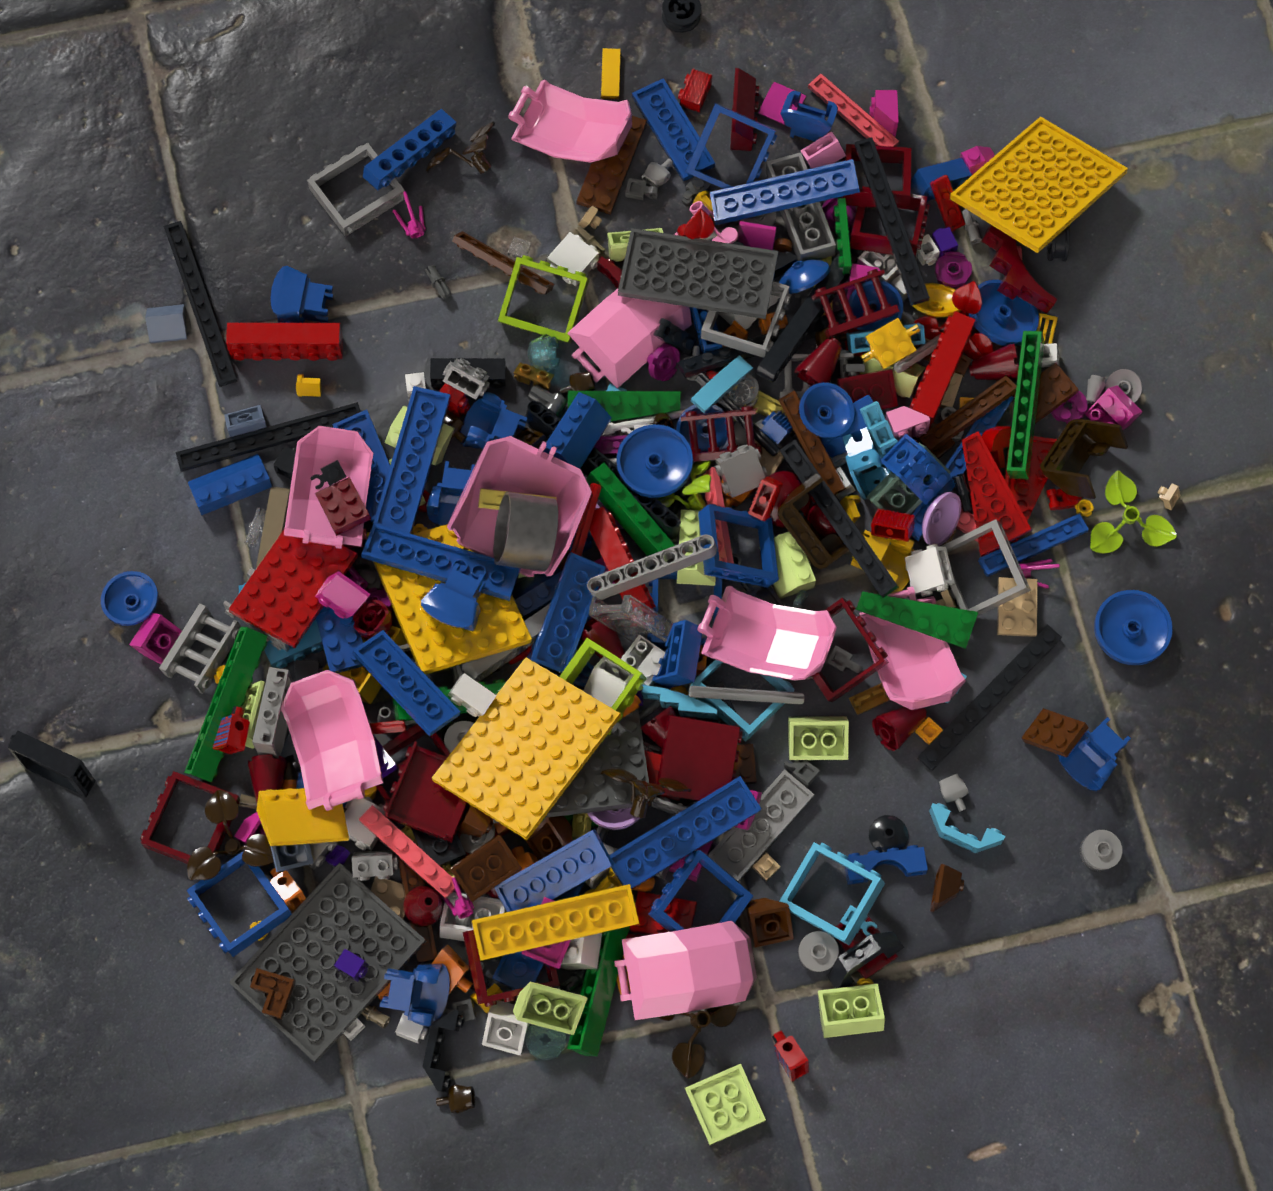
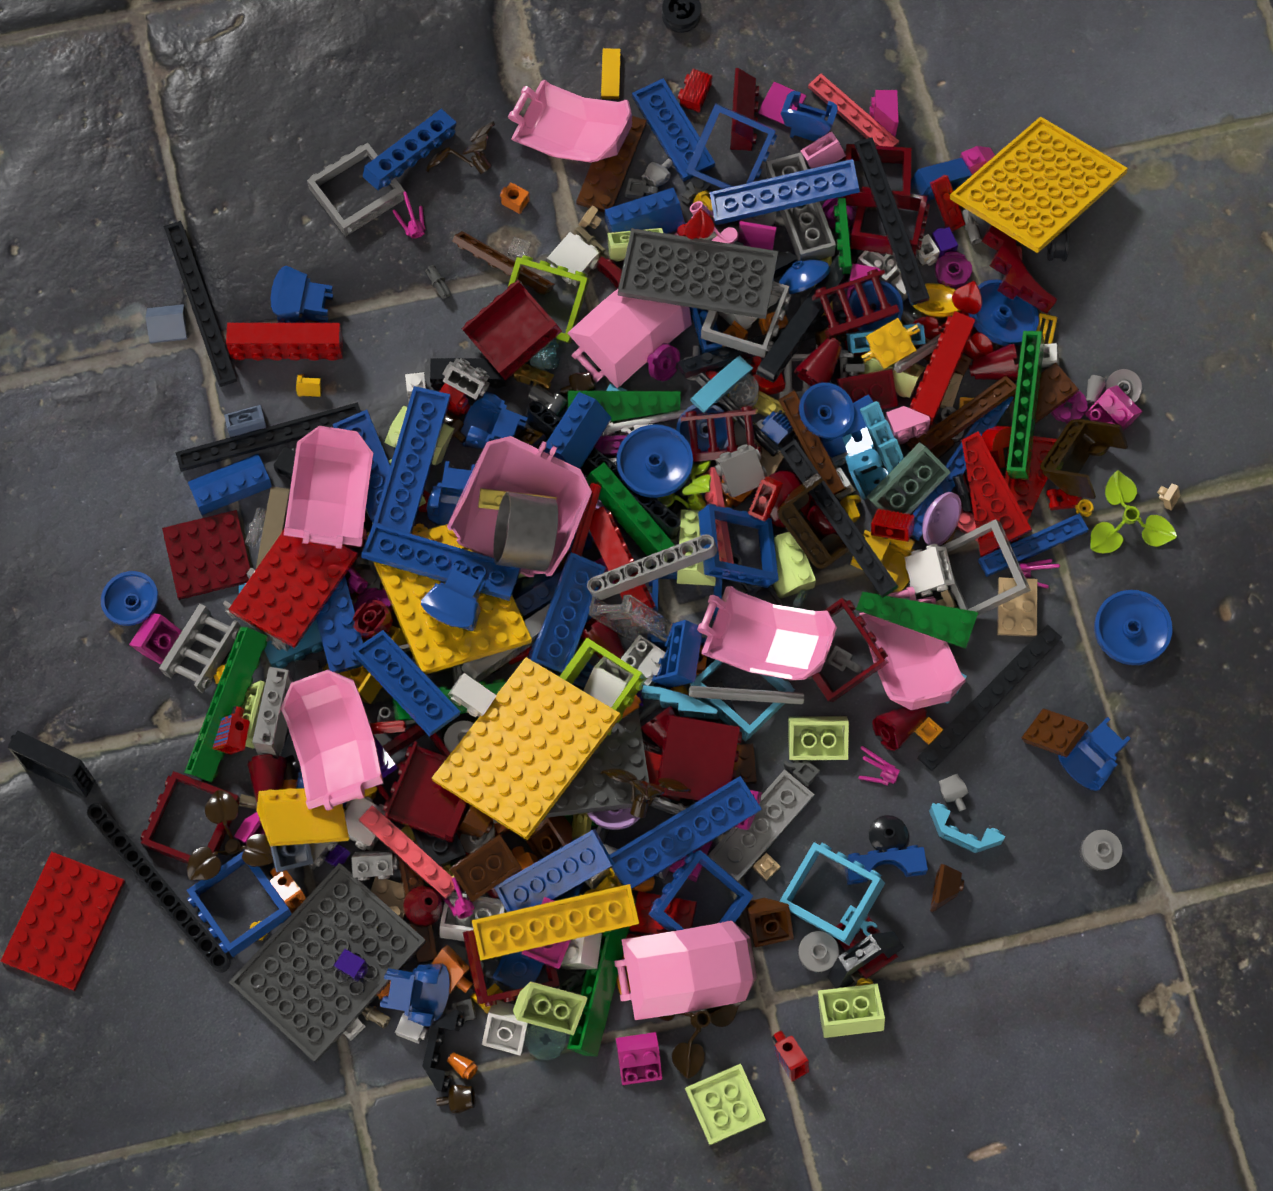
reddish brown plate [250,968,296,1019] -> none
black plate [310,460,347,489] -> none
dark red plate [315,477,371,536] -> none
dark pink slope [315,571,370,619] -> none
black plate [653,318,697,355] -> none
dark brown wheel [653,413,674,428] -> none
dark orange tile [774,238,793,252] -> none
pearl gold hinge [849,683,890,715] -> none
blue bracket [881,434,953,505] -> none
none -> red plate [0,851,125,991]
none -> black beam [87,803,230,973]
none -> dark red plate [162,510,251,600]
none -> orange cone [447,1052,478,1080]
none -> dark red panel [461,280,562,380]
none -> orange brick [500,182,530,214]
none -> blue slope [605,187,685,234]
none -> dark pink slope [616,1032,662,1085]
none -> red brick [750,356,785,395]
none -> dark pink plant [858,746,900,786]

